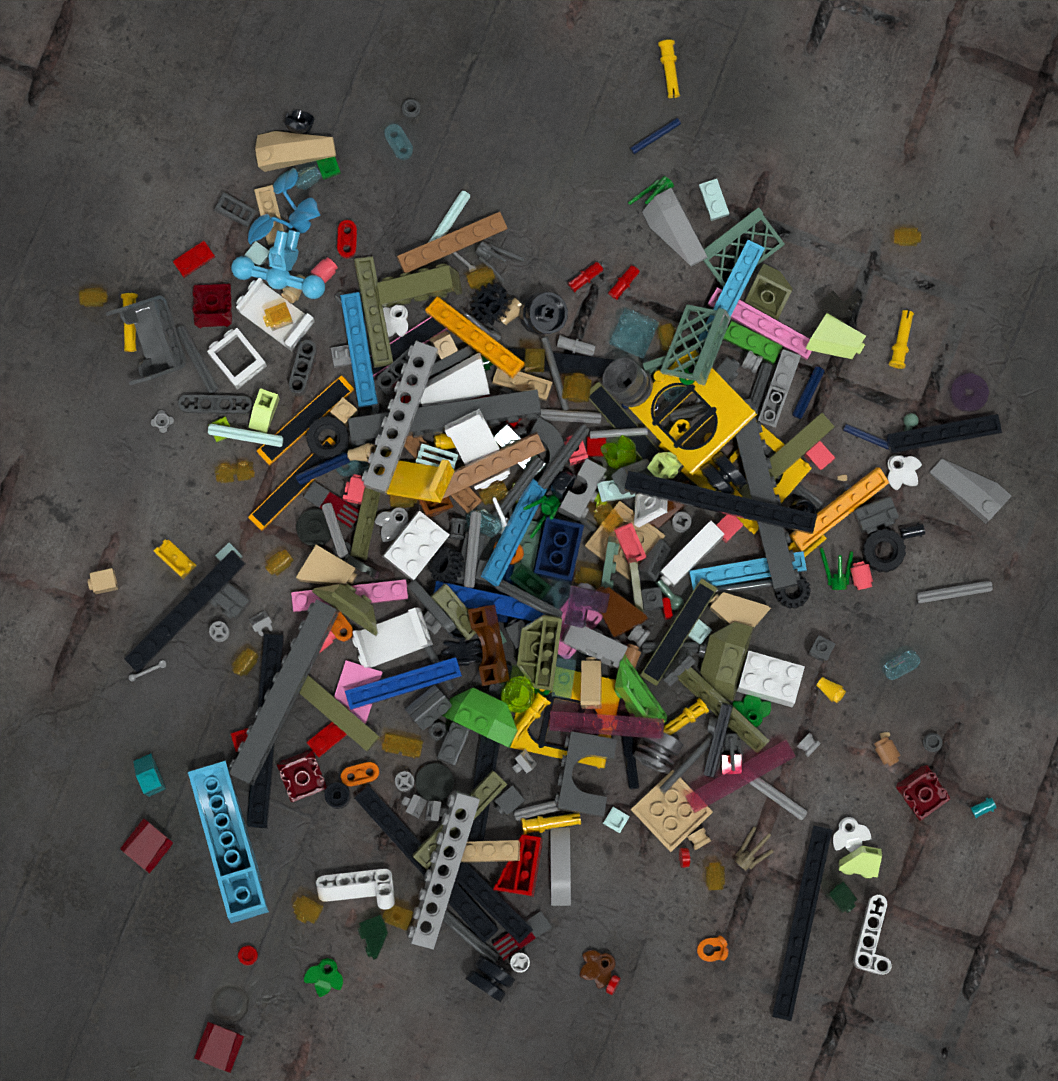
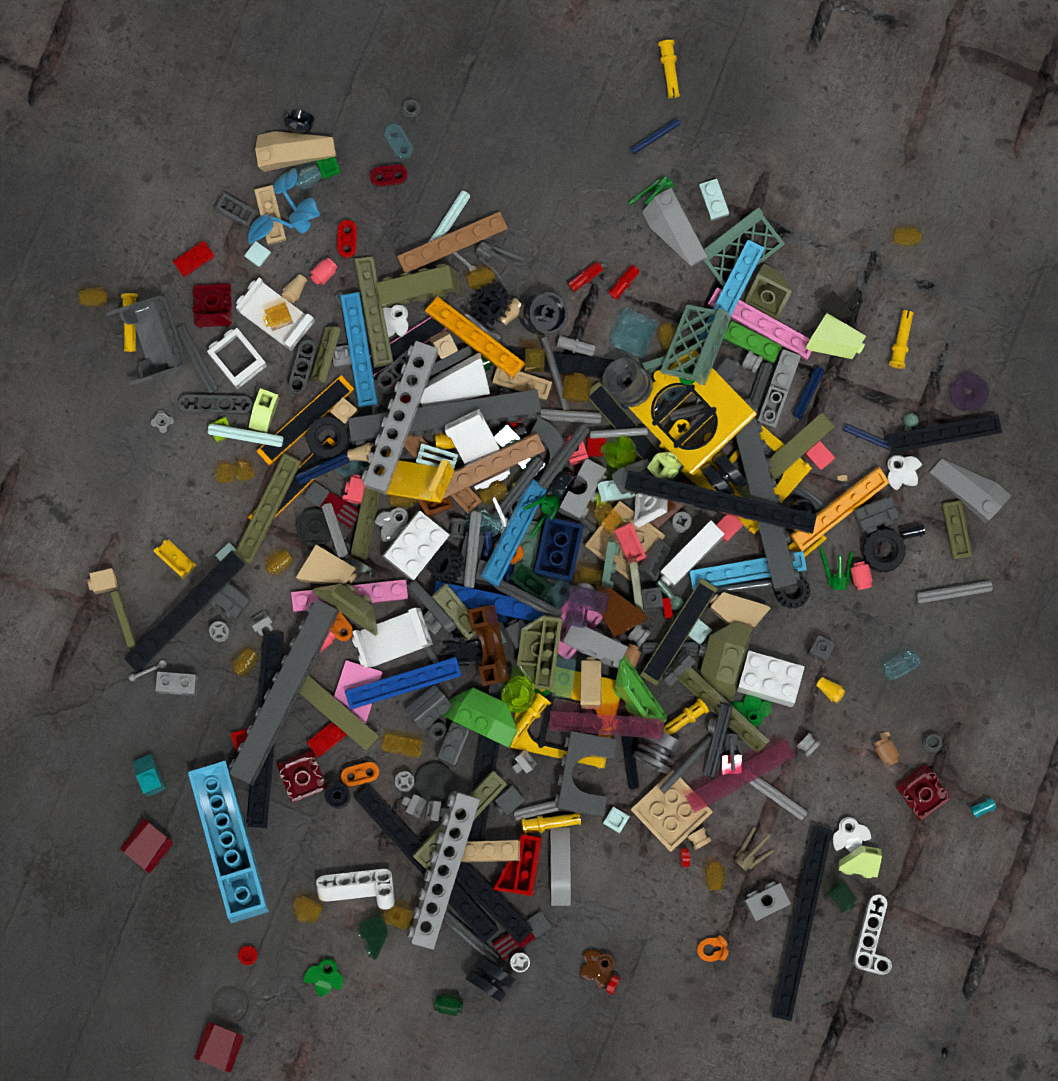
medium azure connector [231,230,325,299] -> none
none -> olive tile [111,591,137,649]
none -> light grey brick [155,672,198,696]
none -> olive tile [235,454,302,565]
none -> olive tile [310,326,341,383]
none -> dark red plate [370,165,408,187]
none -> dark green brick [434,994,464,1016]
none -> dark blue piece [483,530,493,562]
none -> light grey brick [744,882,791,922]
none -> olive tile [942,500,972,560]

